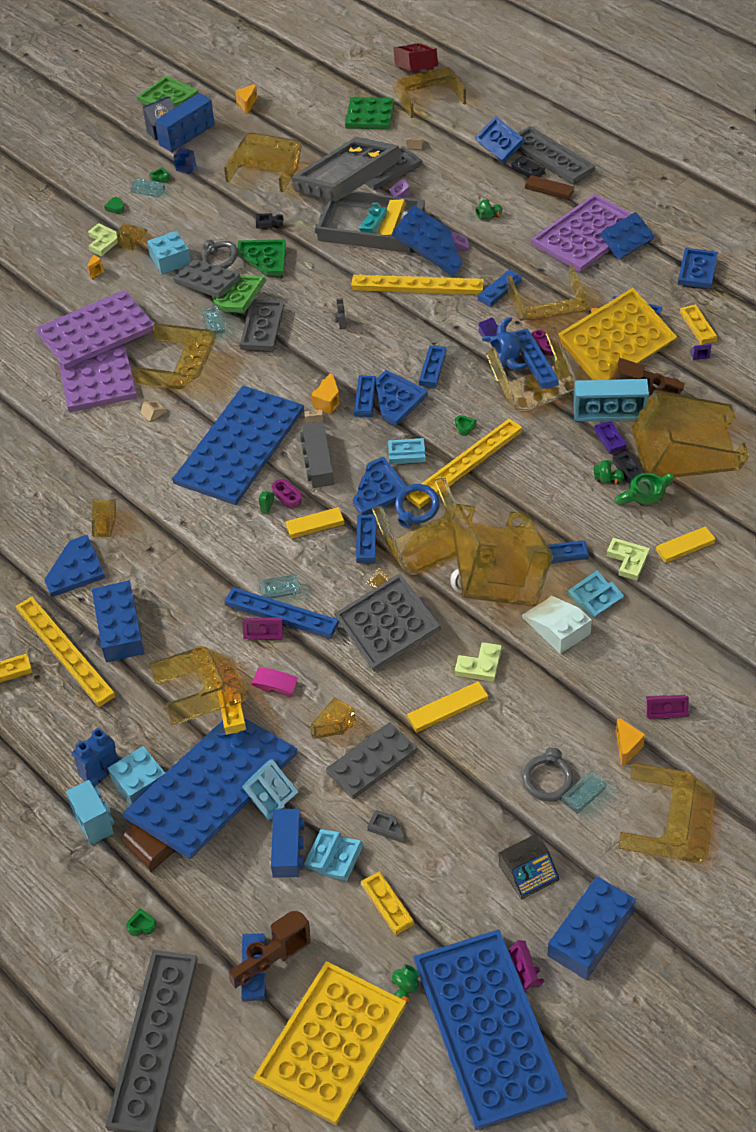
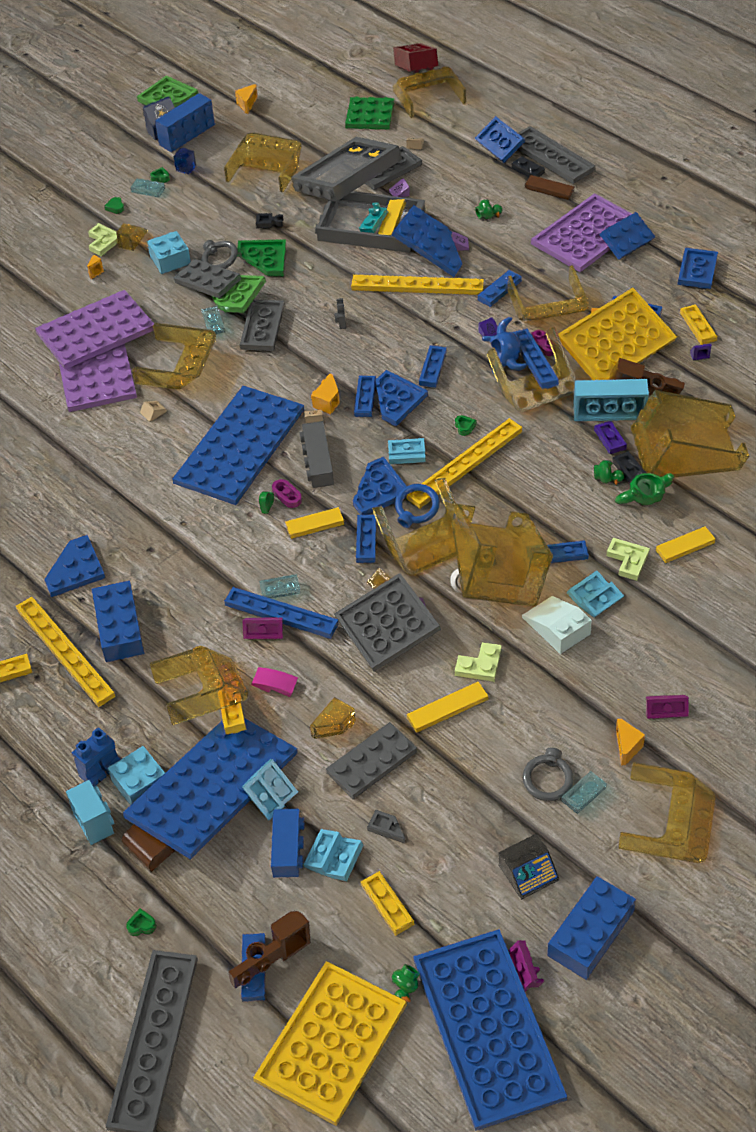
clear yellow slope [92,498,116,537] -> none

